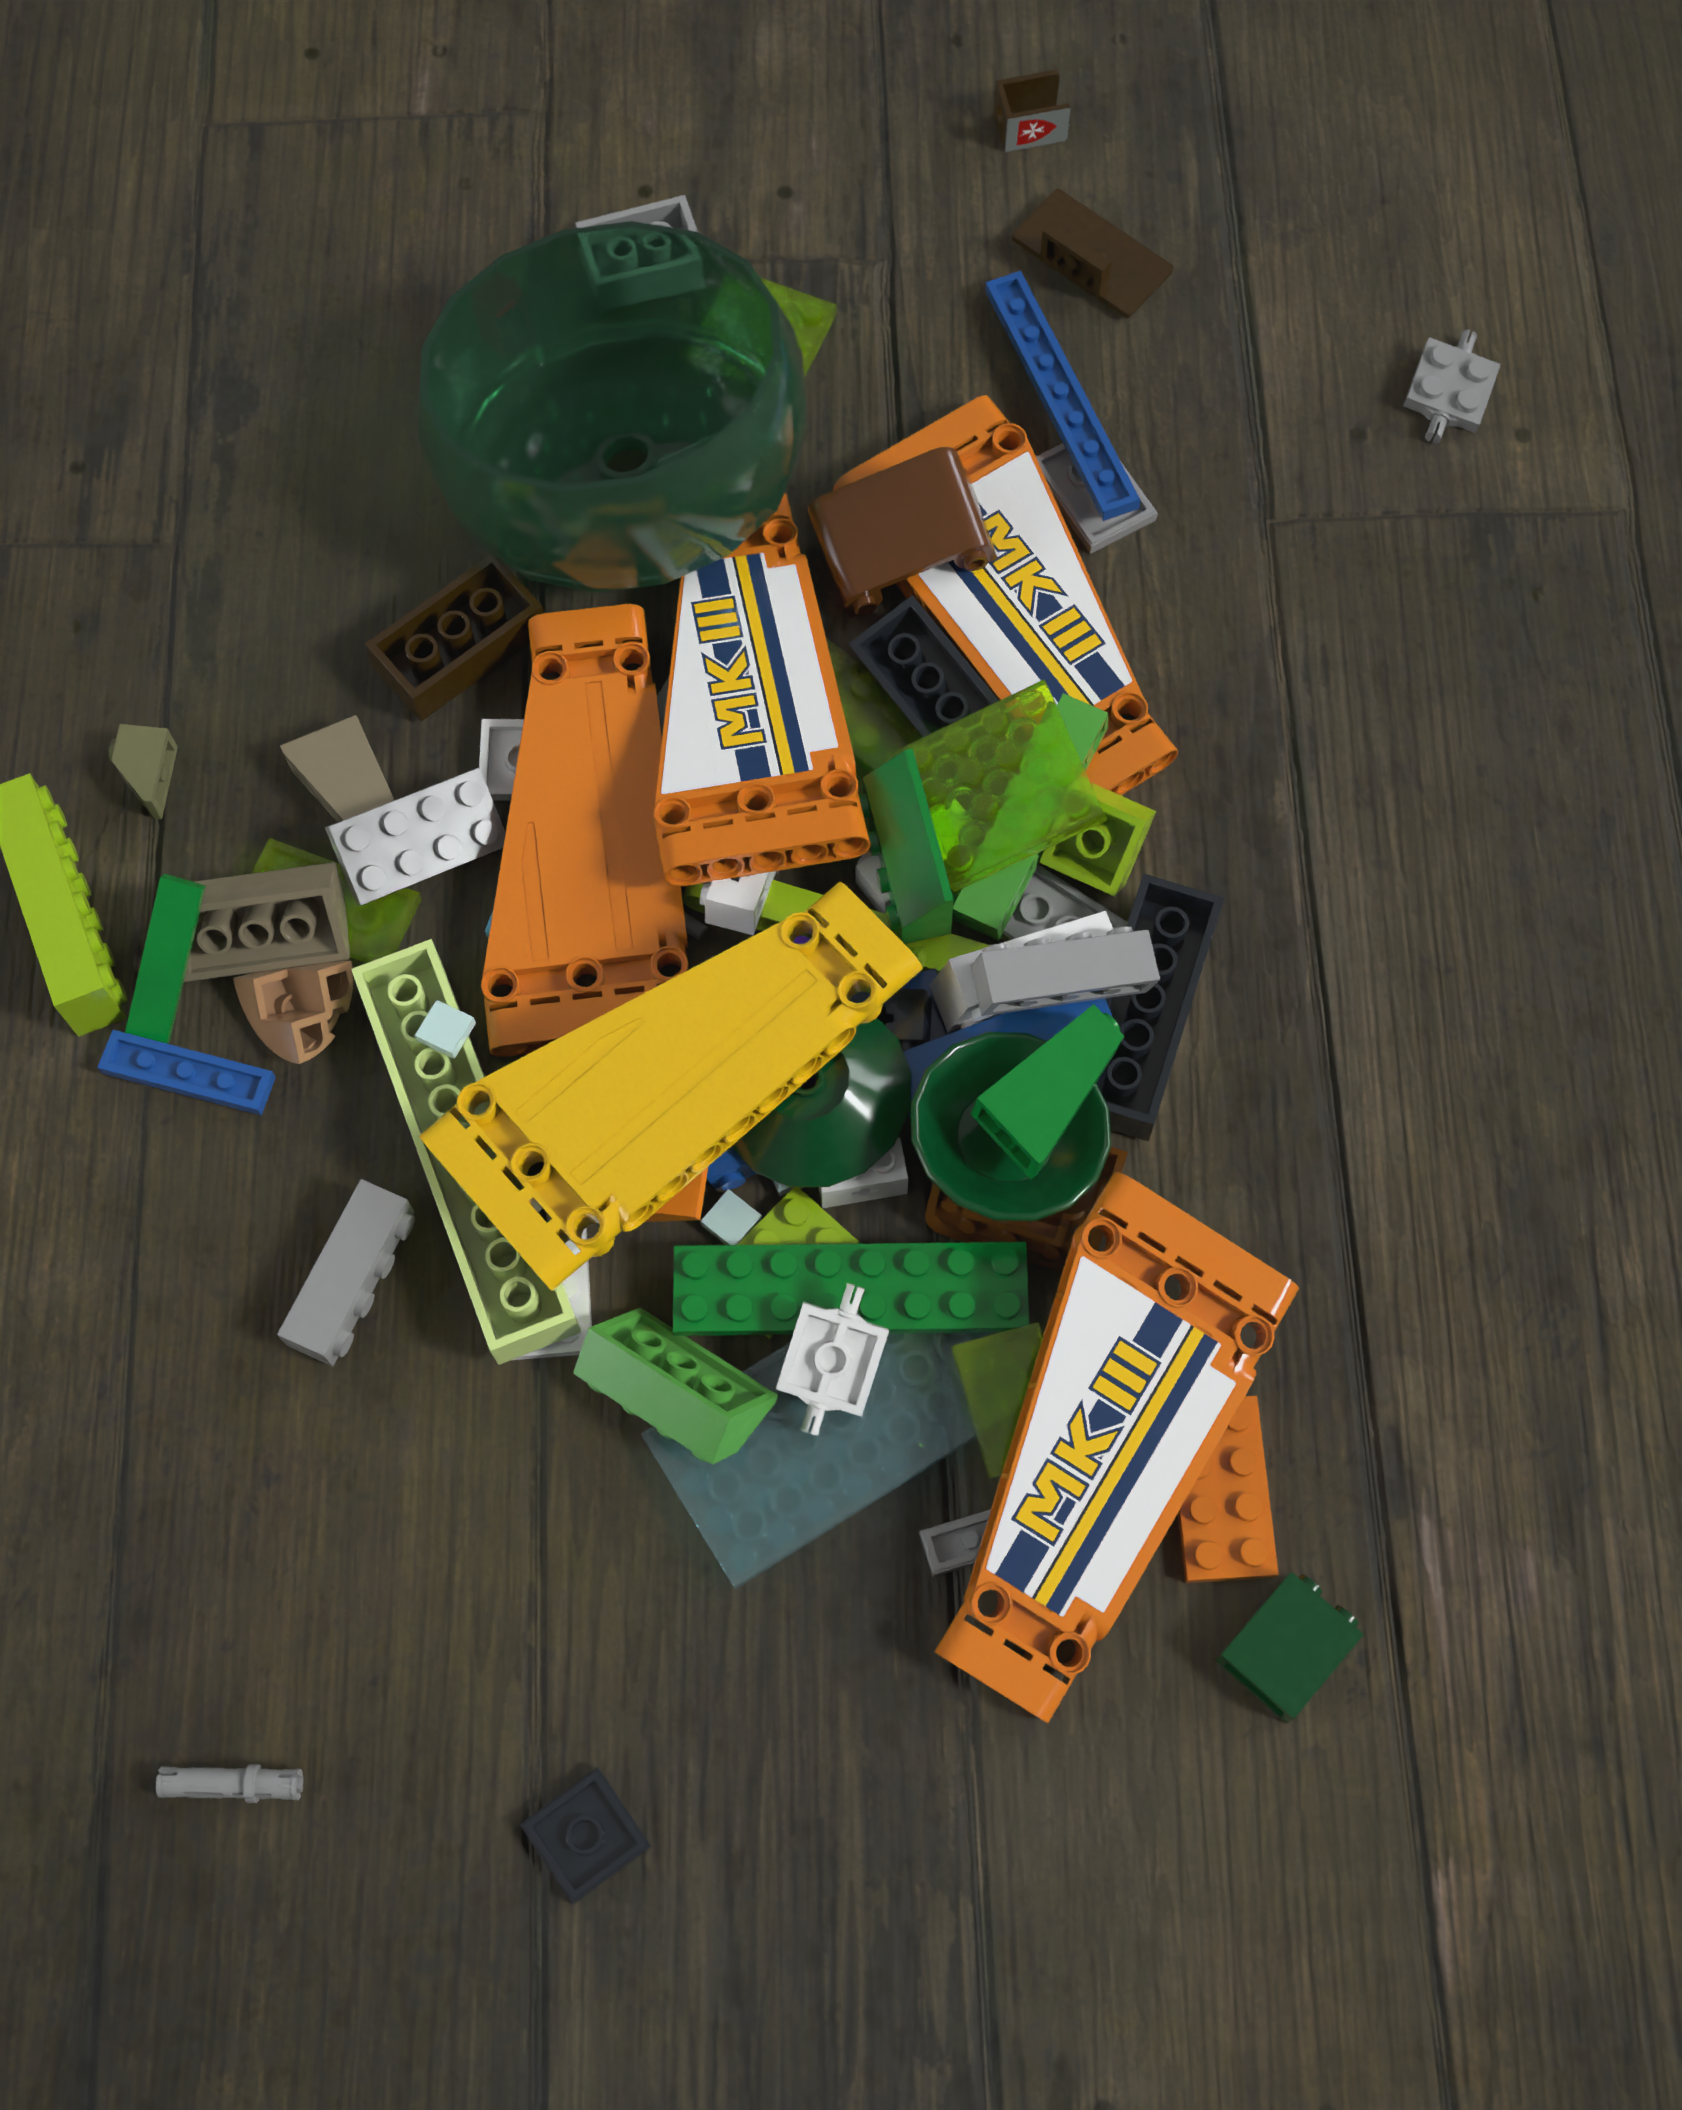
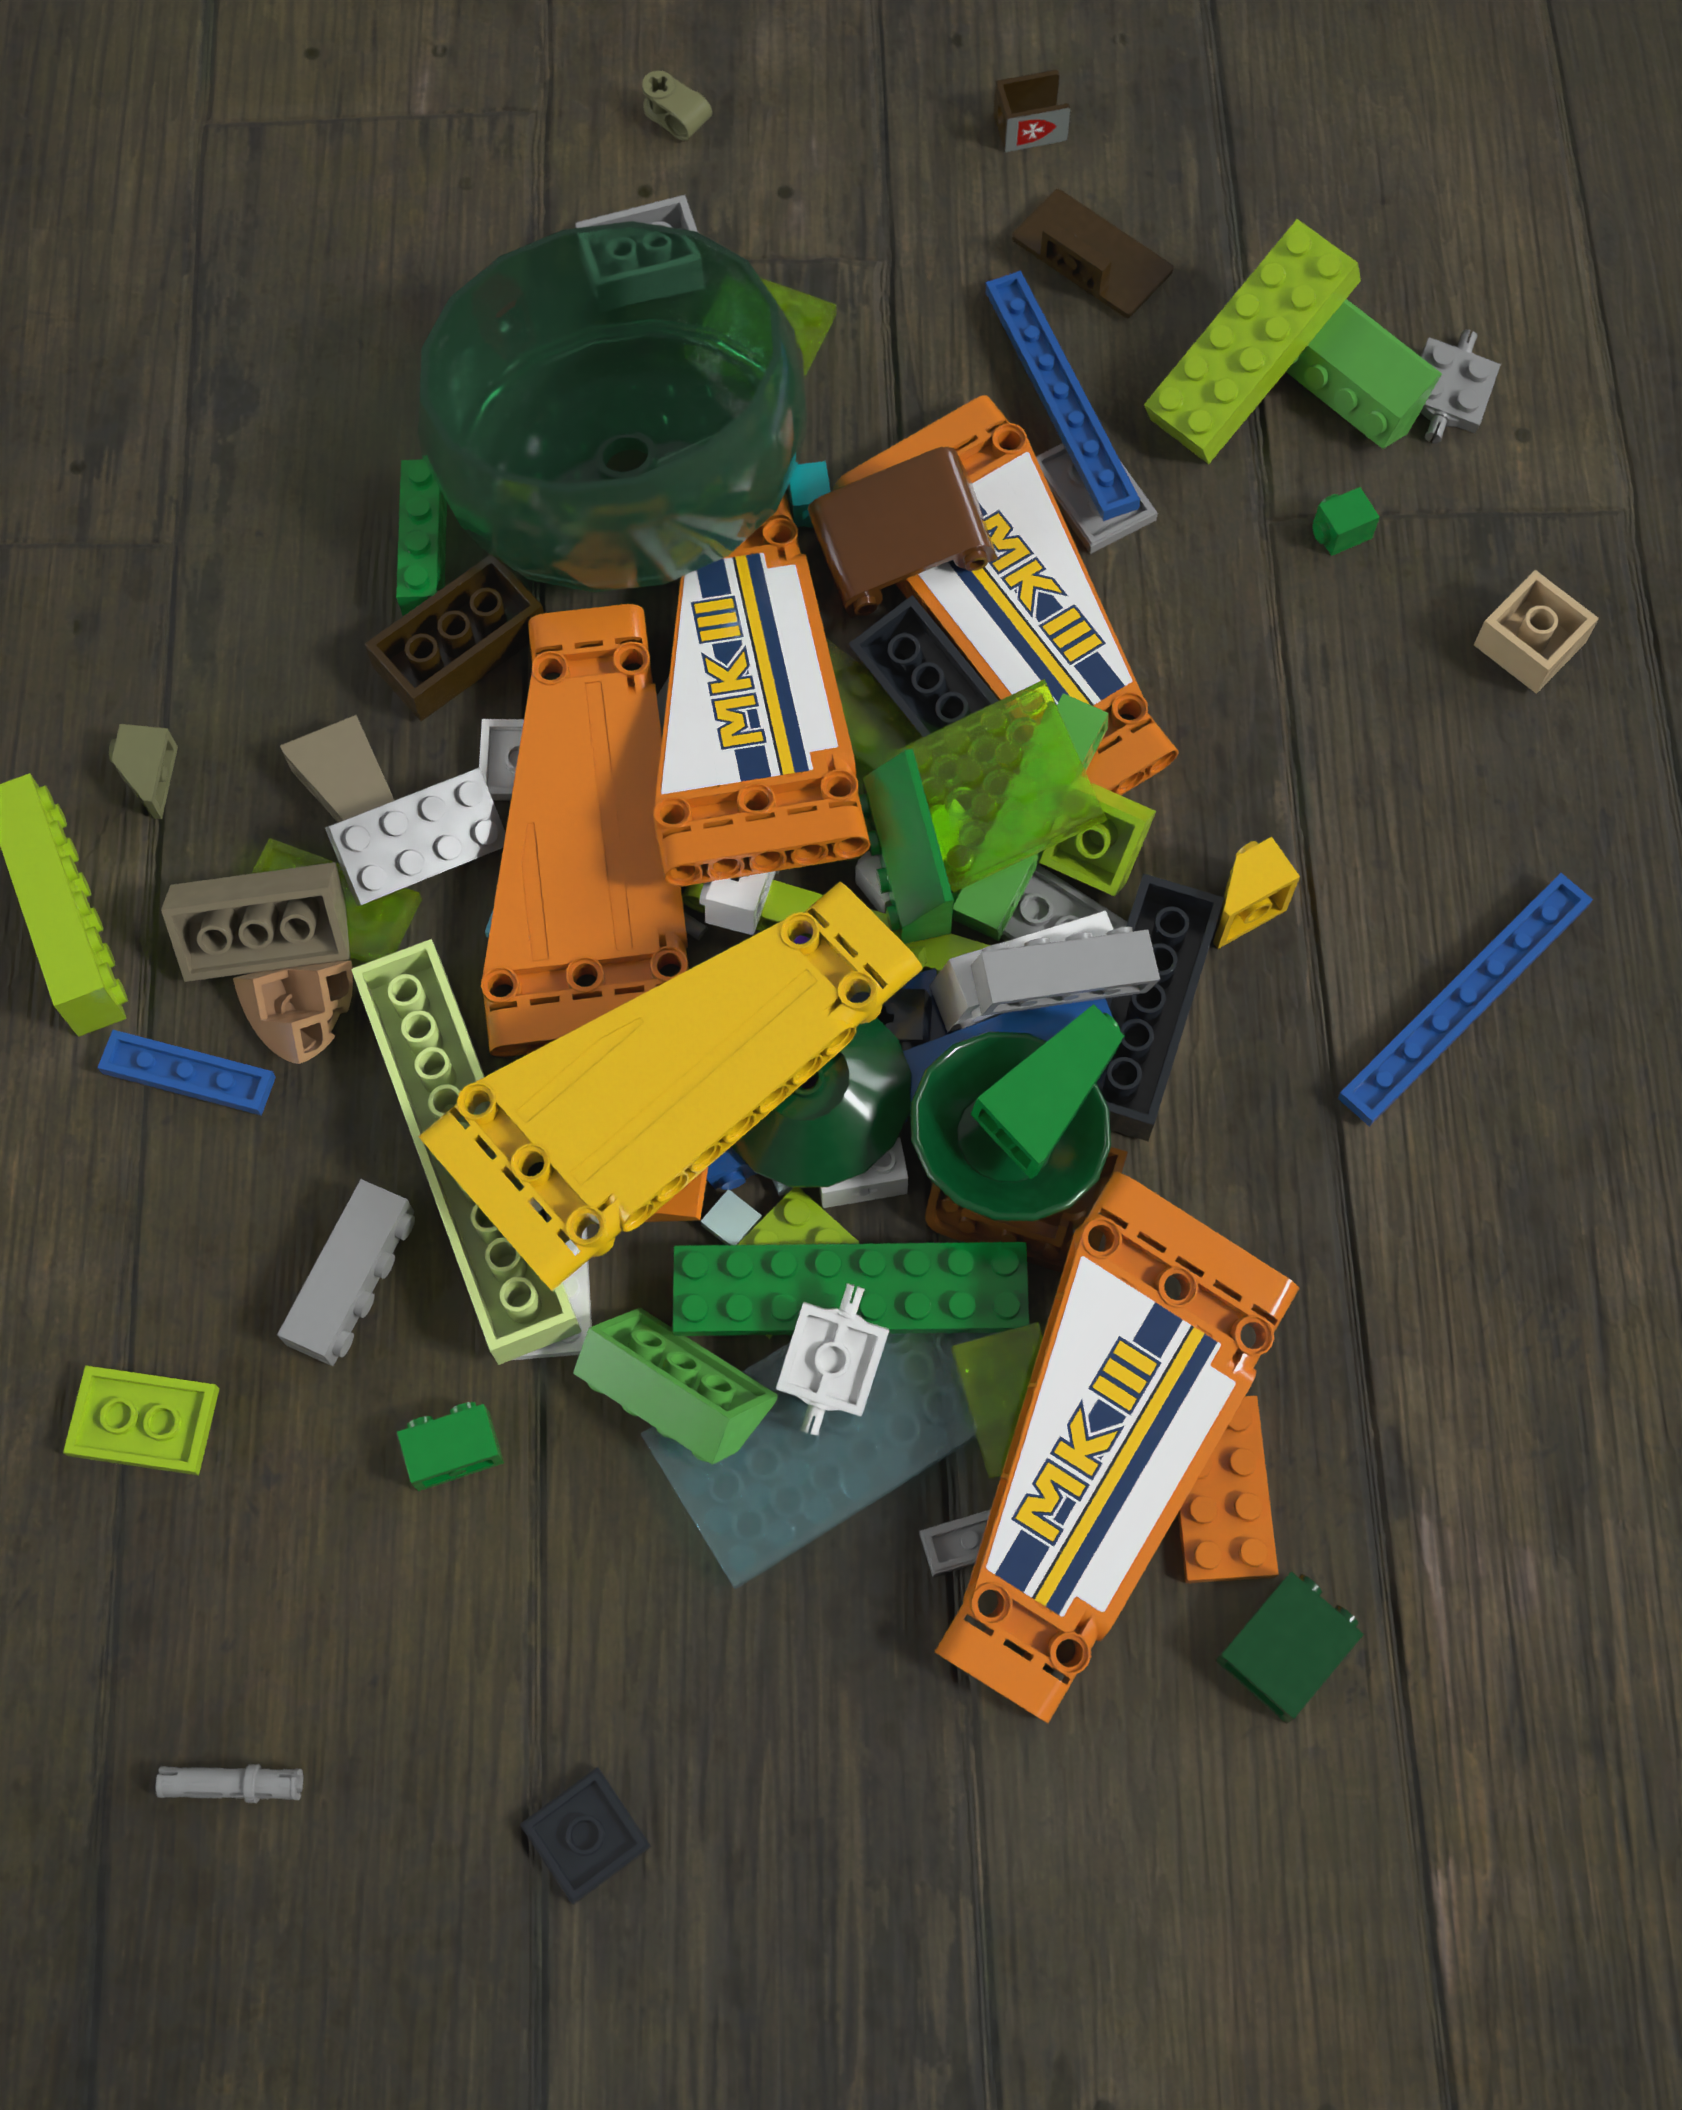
green tile [125,874,206,1044] -> none
light aqua tile [415,1000,476,1059] -> none
none -> lime plate [63,1365,220,1475]
none -> green brick [396,459,447,616]
none -> green brick [397,1402,504,1491]
none -> olive piece [642,71,712,141]
none -> teal brick [787,461,831,528]
none -> lime brick [1144,219,1361,464]
none -> yellow slope [1213,837,1300,949]
none -> bright green slope [1286,299,1442,449]
none -> green brick [1312,487,1380,556]
none -> blue plate [1338,873,1593,1127]
none -> tan brick [1474,570,1599,694]

